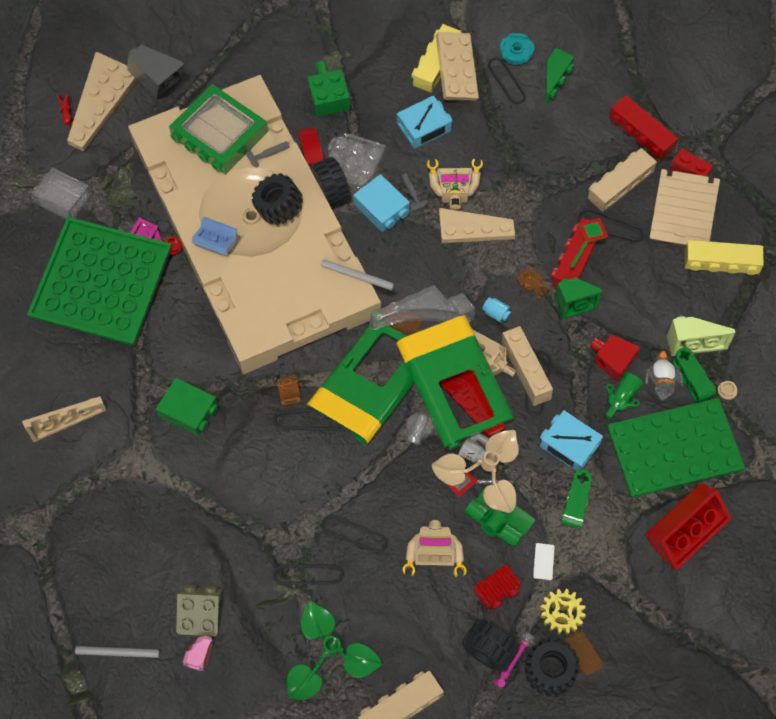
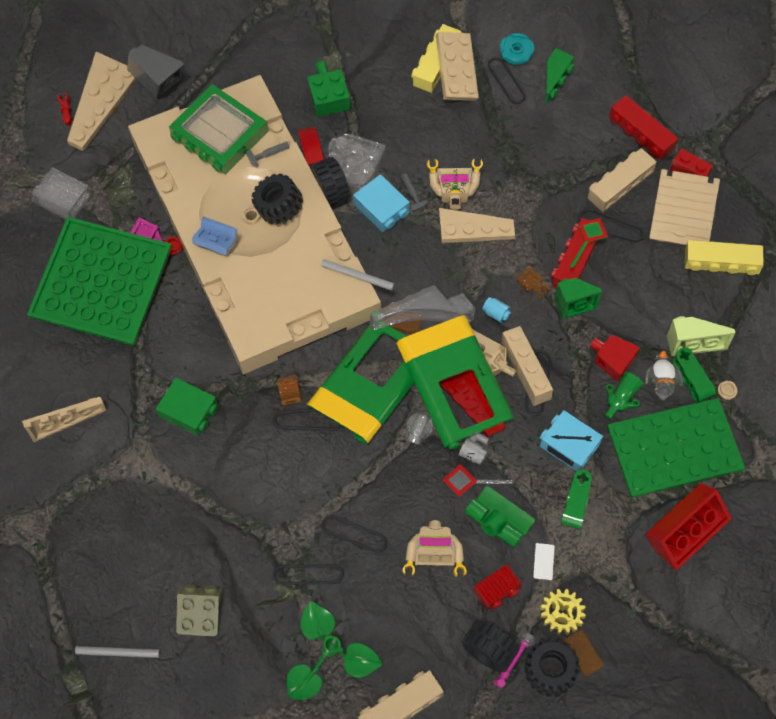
bright pink rock [183,635,213,671] -> none
medium azure brick [397,95,453,149] -> none
tan plant [432,430,518,513] -> none

